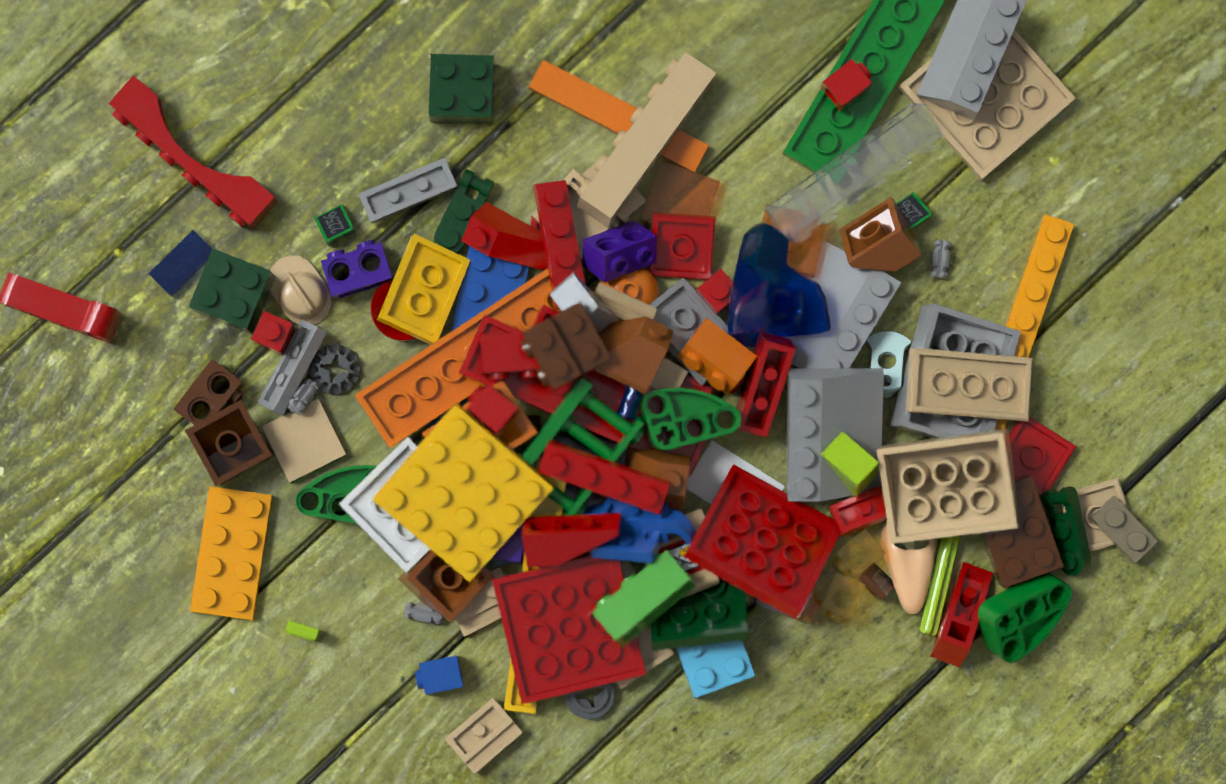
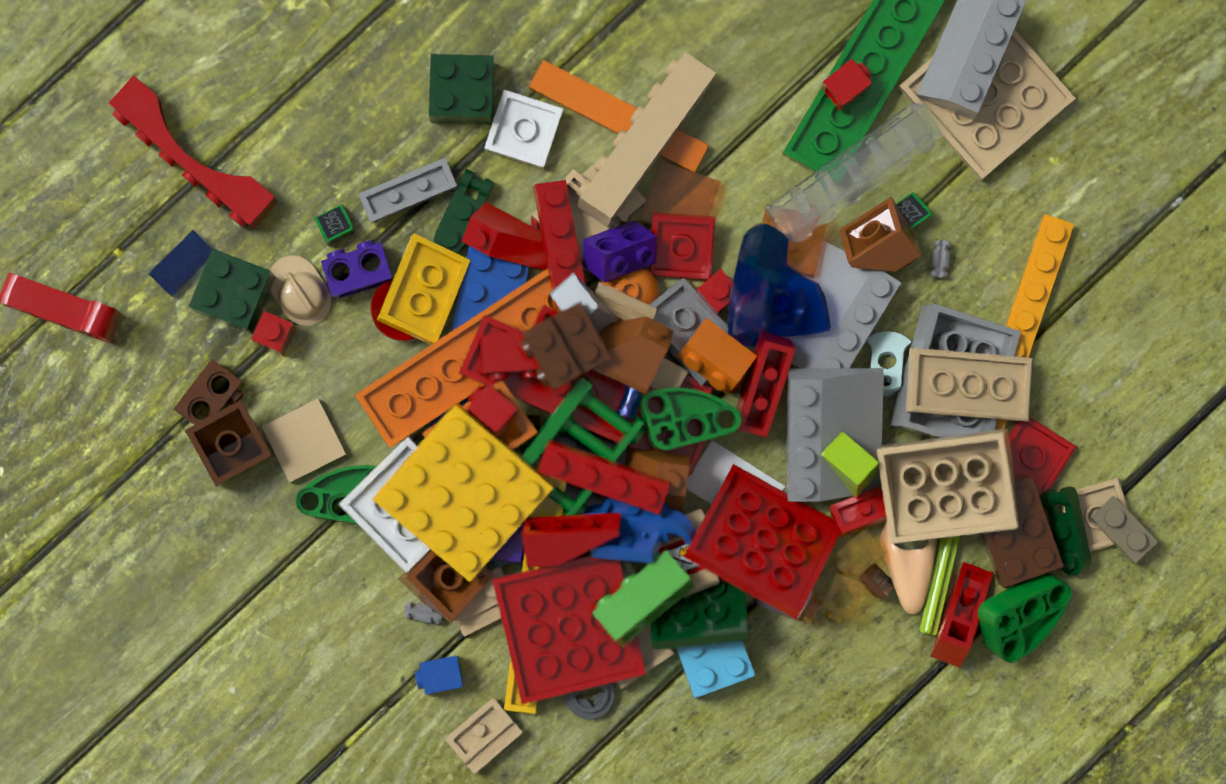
light orange plate [190,486,273,621] -> none
light grey plate [258,320,327,416] -> none
lime tile [285,620,322,642] -> none
light grey piece [288,378,319,415] -> none
dark grey gear [310,344,360,394] -> none
none -> white plate [484,90,563,169]

